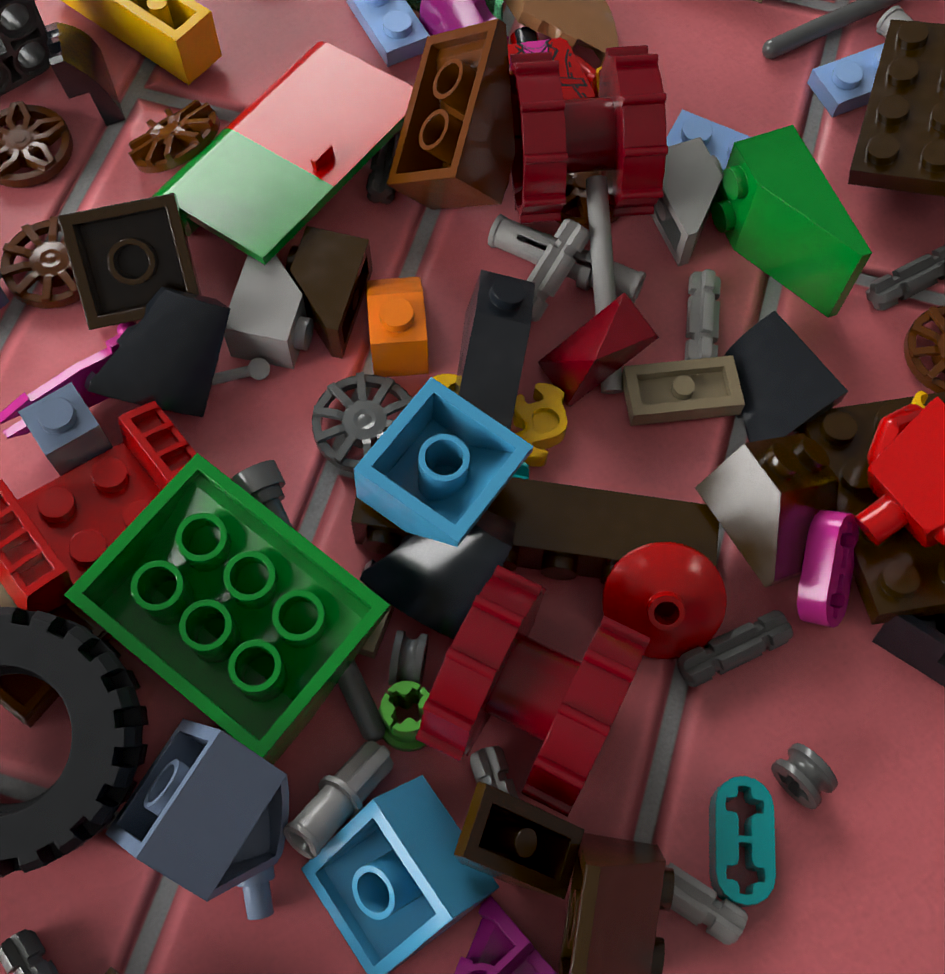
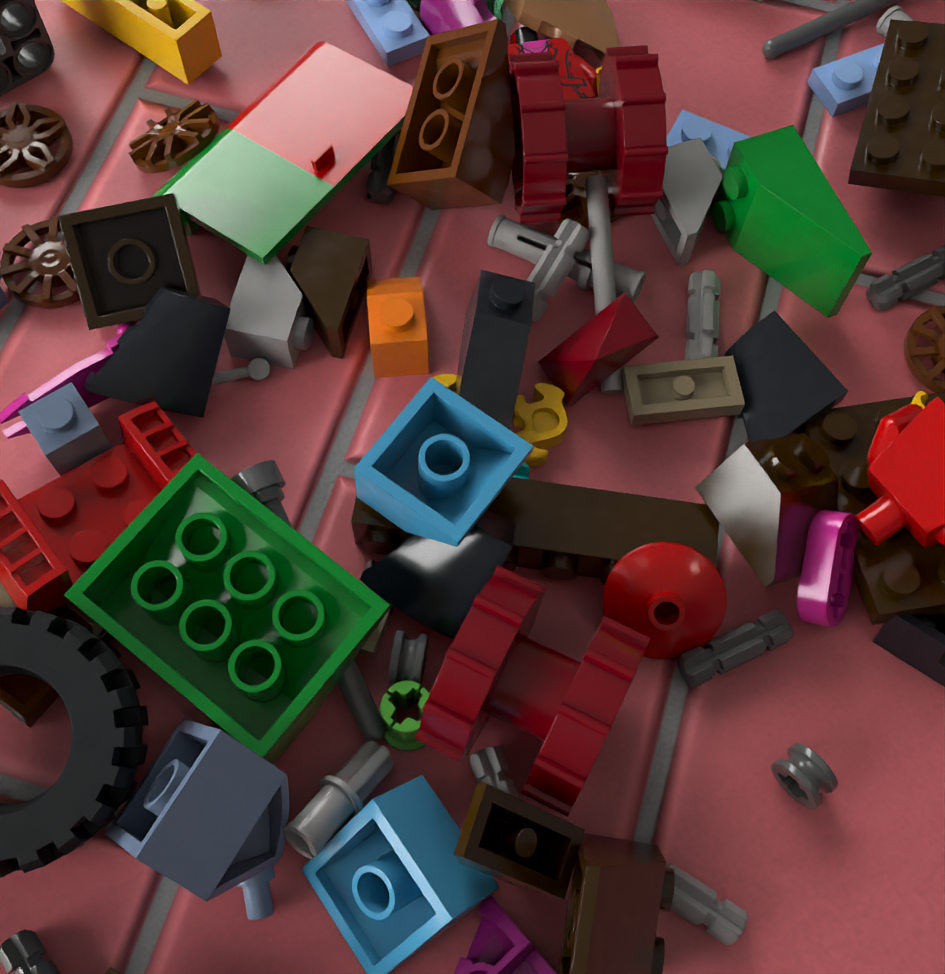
black slope [45,22,125,126] -> none
dark grey wheel [312,372,413,473] -> none
teal beam [709,776,776,908] -> none

